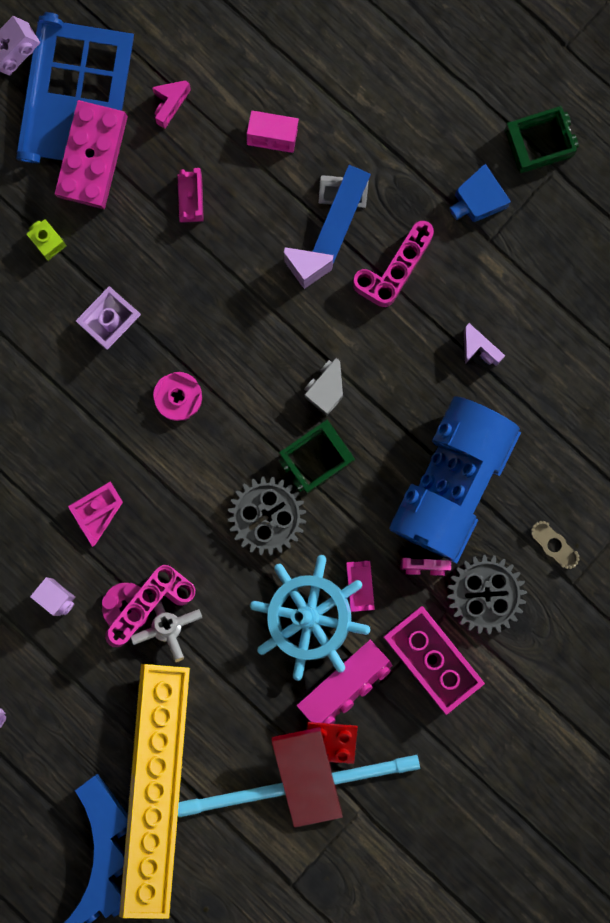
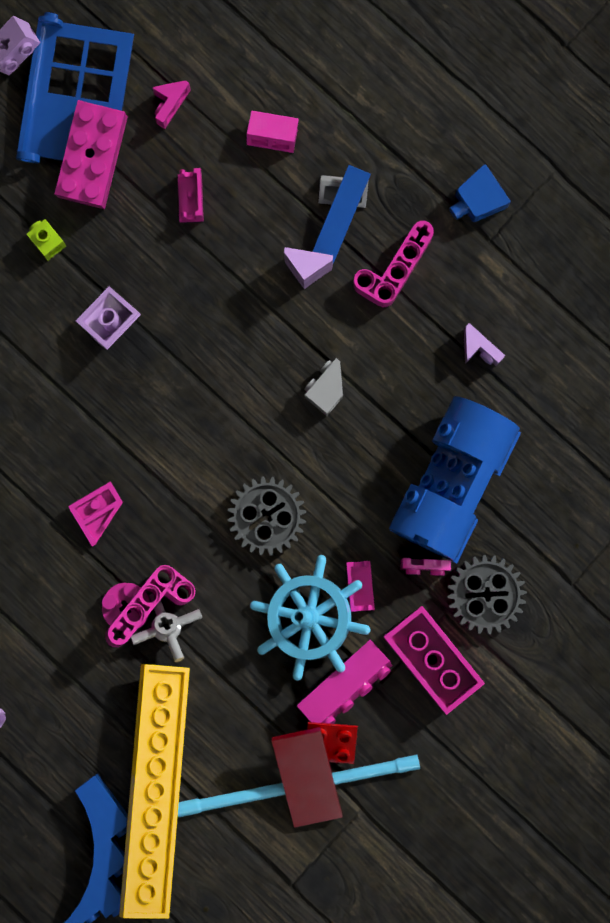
lavender brick [30,577,75,616] -> none
dark pink plate [153,372,202,421] -> none
dark green window [278,419,355,494] -> none
dark green window [504,106,579,174] -> none
dark tan piece [531,521,580,569] -> none

